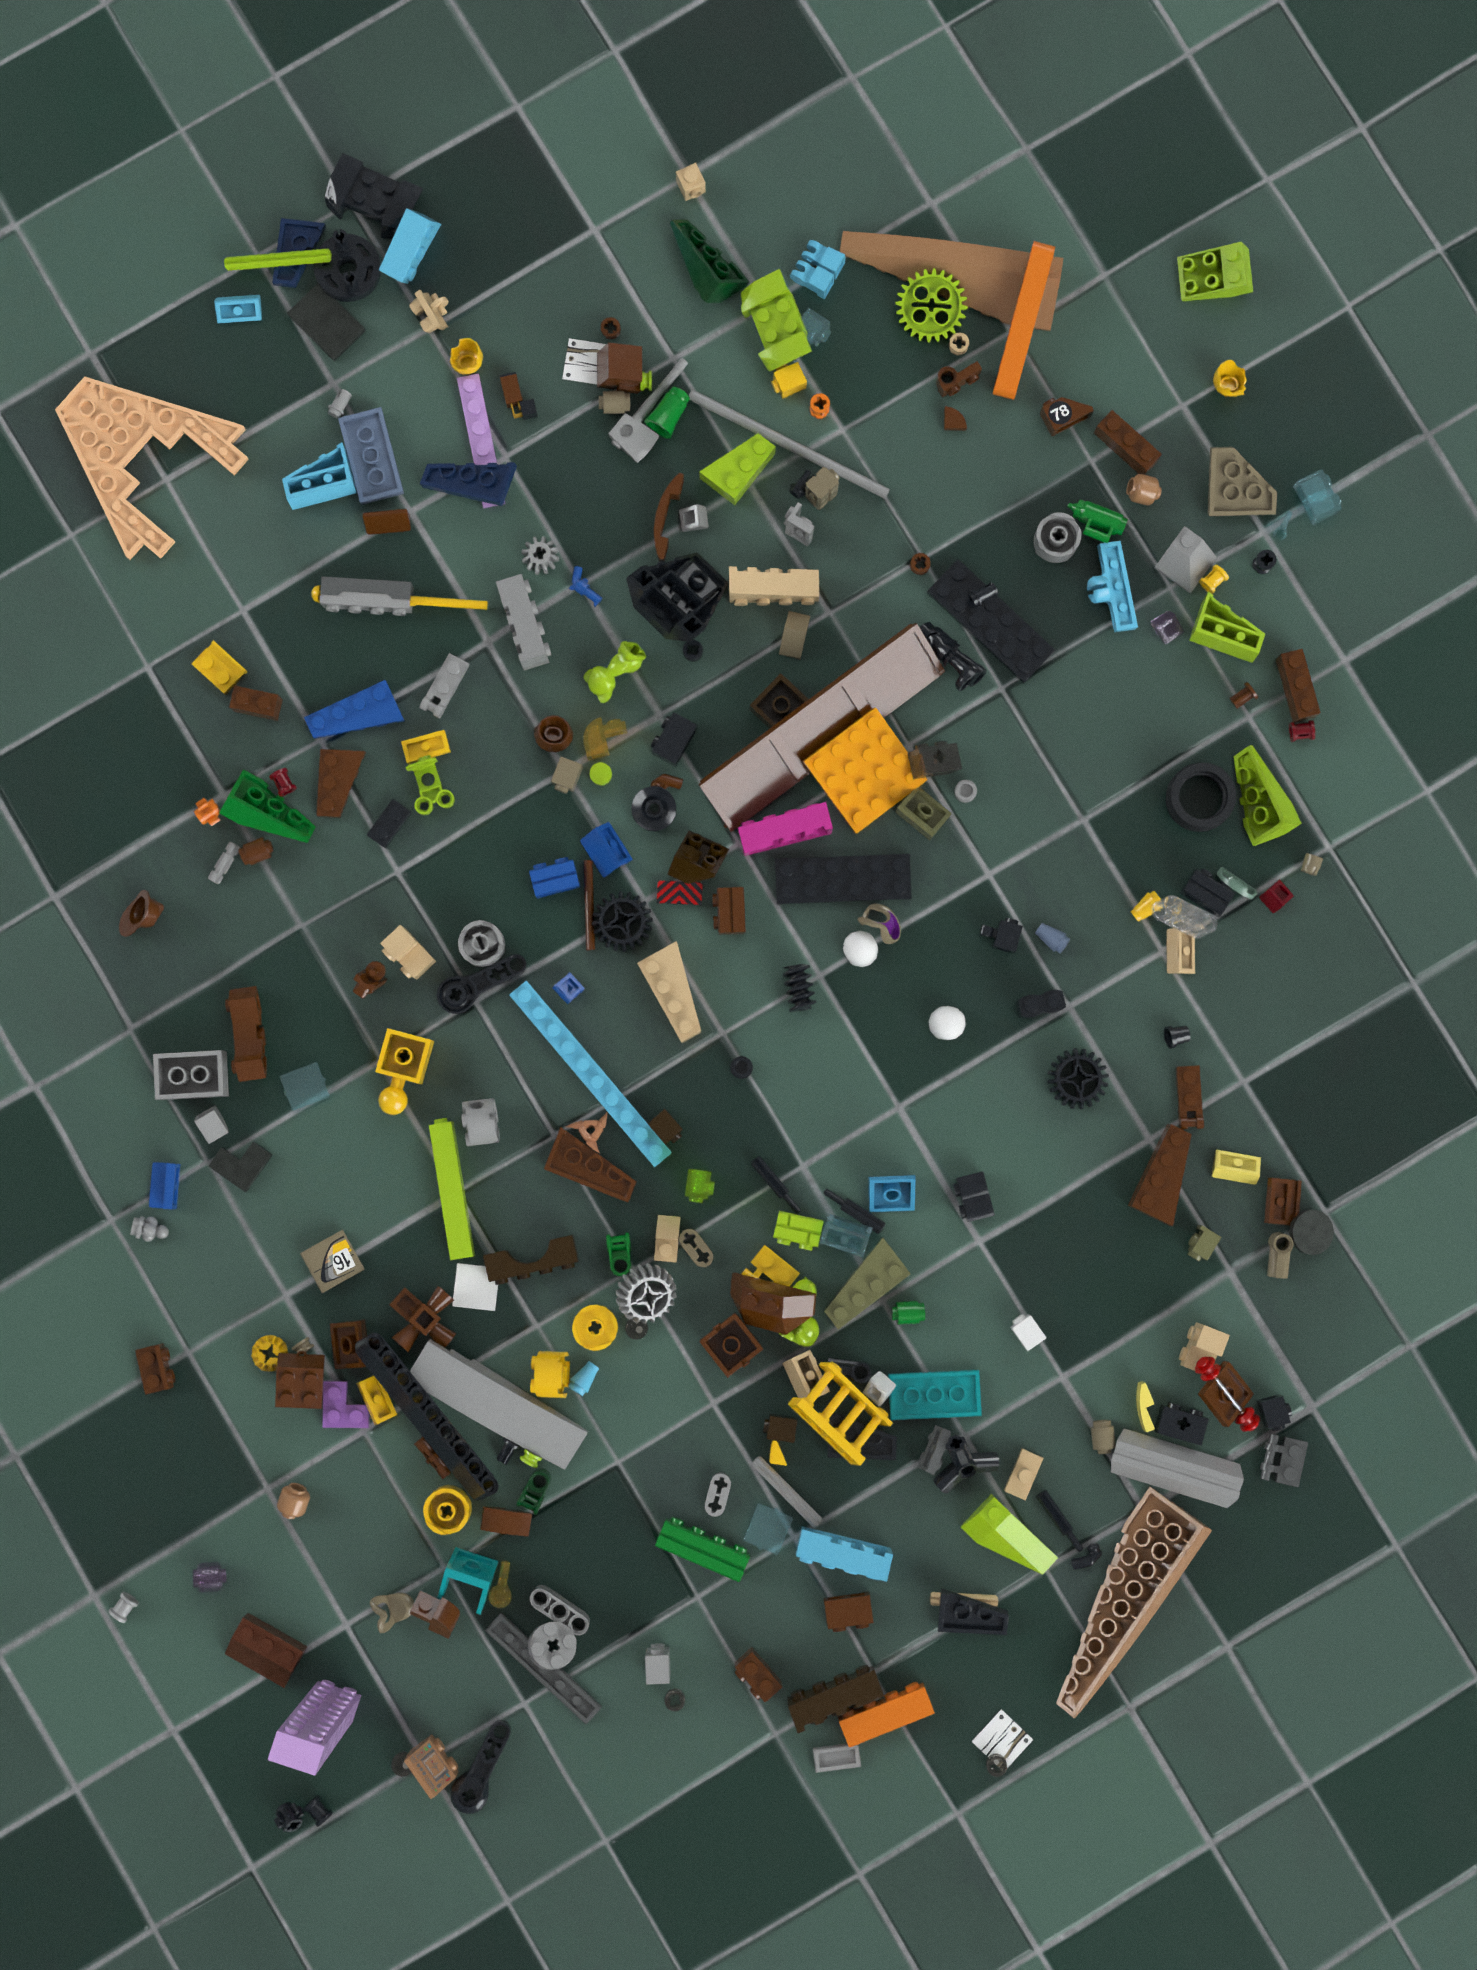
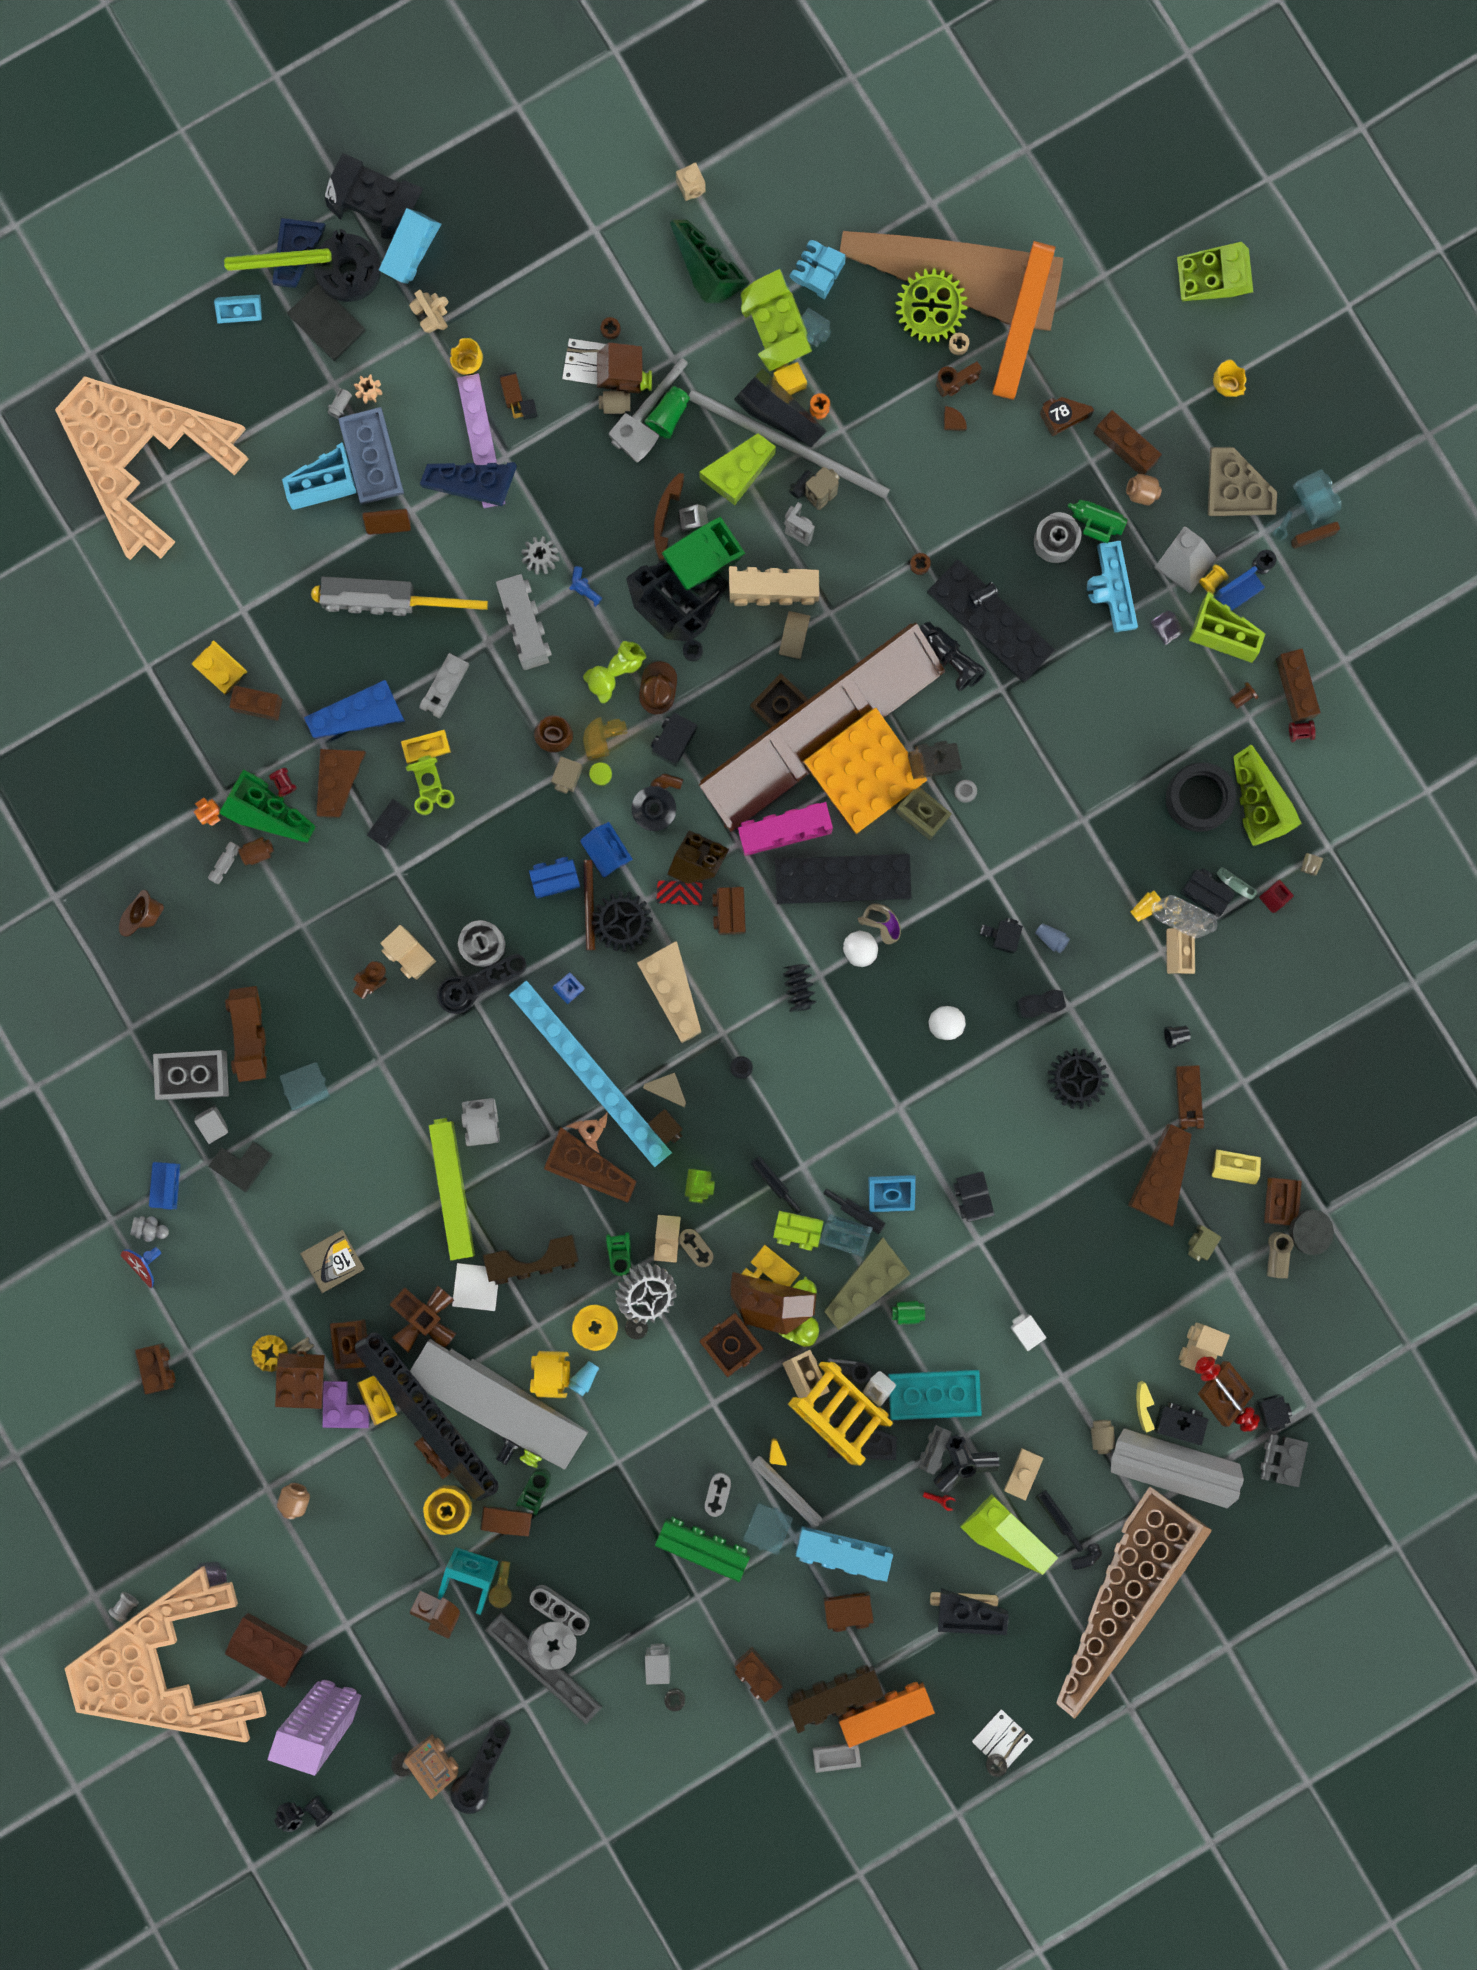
dark tan piece [370,1592,414,1633] -> none
yellow brick [375,1028,434,1115] -> none
dark brown brick [763,1414,797,1443] -> none
none -> light nougat wing [65,1566,267,1742]
none -> shield [120,1247,161,1288]
none -> light nougat gear [354,374,382,404]
none -> reddish brown piece [639,661,677,714]
none -> dark tan slope [643,1073,686,1107]
none -> green slope [662,517,746,590]
none -> black wedge [734,368,827,447]
none -> red hand [923,1491,956,1511]
none -> blue panel [1214,566,1265,611]
none -> reddish brown tile [1291,522,1340,549]

